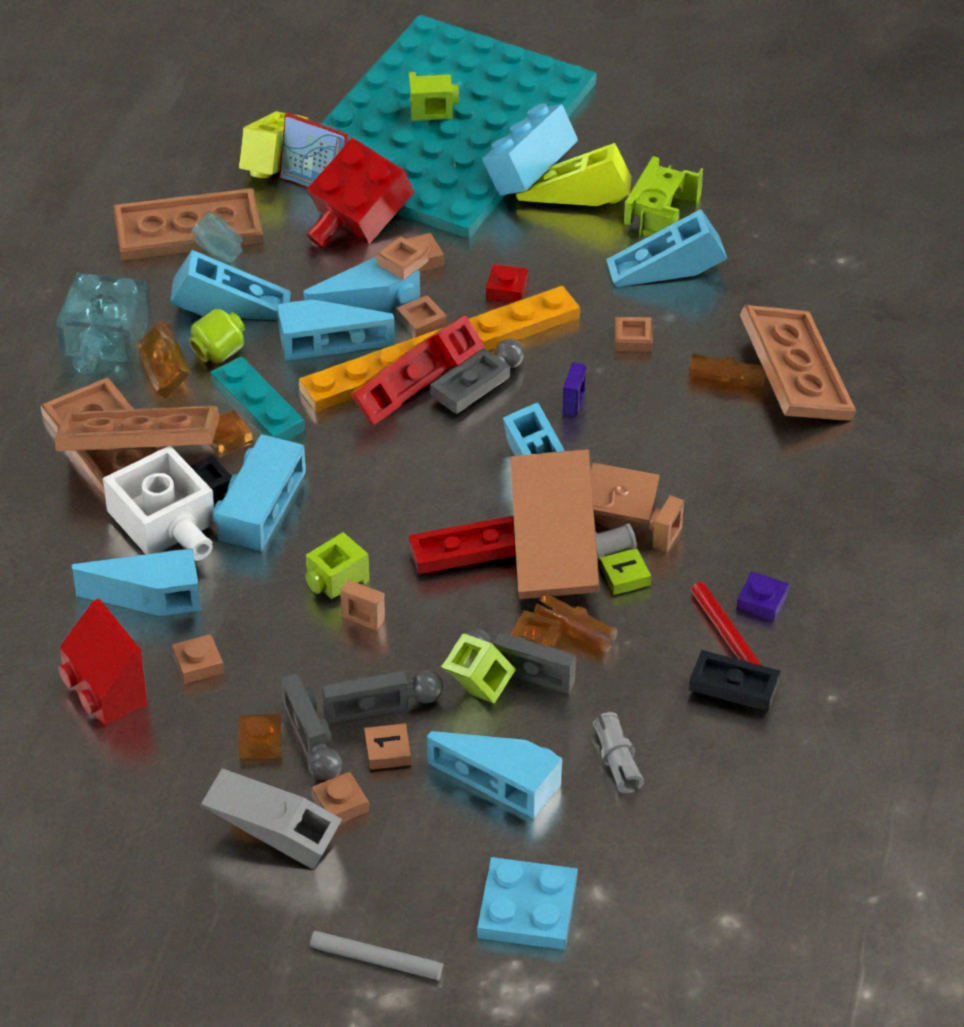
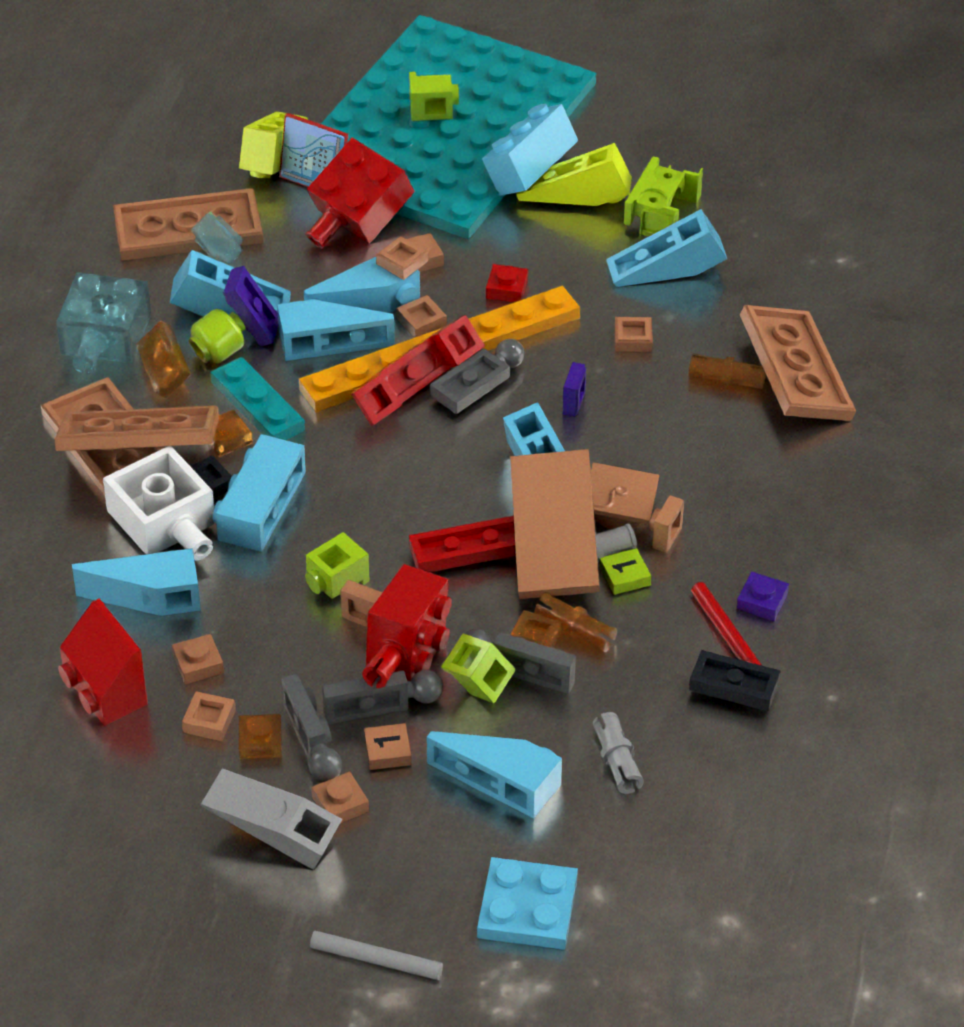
none -> nougat tile [182,691,236,742]
none -> dark purple plate [223,266,278,346]
none -> red brick [362,564,452,689]

